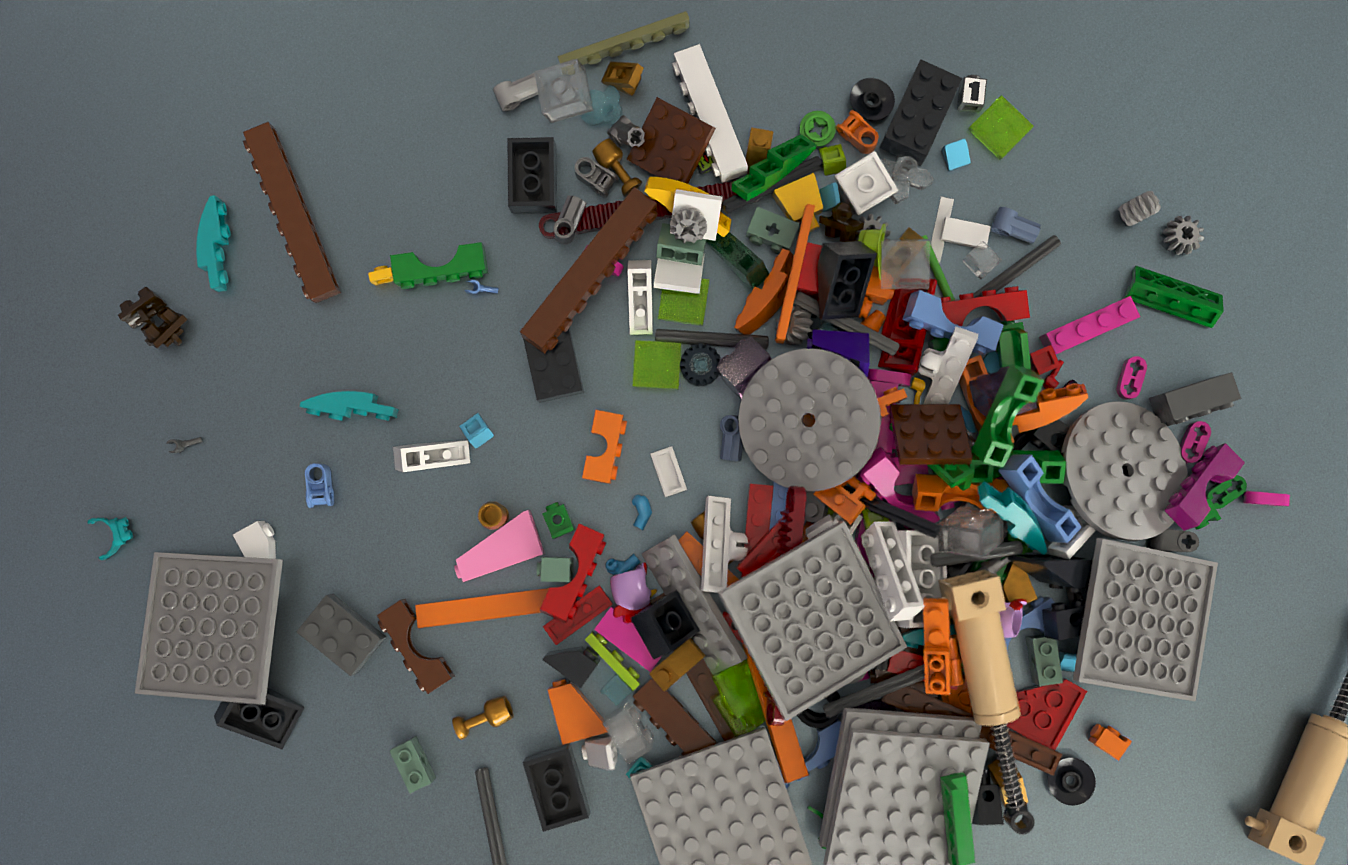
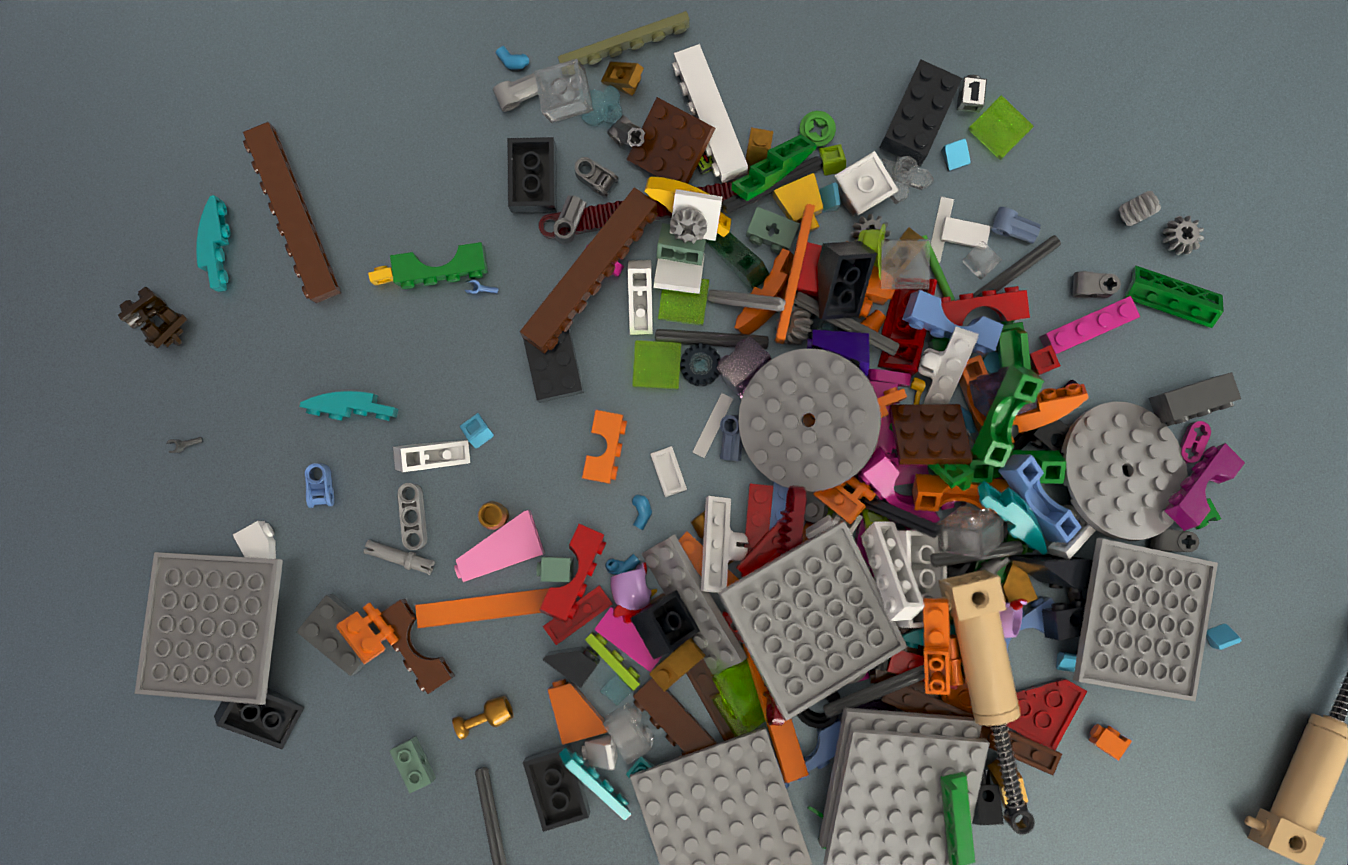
teal helmet [87,517,133,560] -> none
green brick [542,502,576,539] -> none
pearl gold piece [592,138,643,196] -> none
dark brown hips [819,202,864,242] -> none
orange piece [835,110,879,154] -> none
black dish [850,78,895,121] -> none
sand green brick [1025,634,1063,686] -> none
red hand [1043,360,1064,389] -> none
black dish [1047,757,1096,806] -> none
dark pink beam [1116,356,1147,400] -> none
green beam [1206,475,1247,509] -> none
dark pink beam [1244,491,1290,507] -> none
none -> orange plate [336,603,399,665]
none -> light grey pin [364,539,435,575]
none -> light grey beam [398,483,427,550]
none -> dark azure arm [495,46,529,70]
none -> plate [559,748,631,820]
none -> white sticker [693,393,733,458]
none -> light grey axle [707,289,786,312]
none -> flat silver piece [1073,271,1121,298]
none -> medium azure slope [1206,624,1241,650]

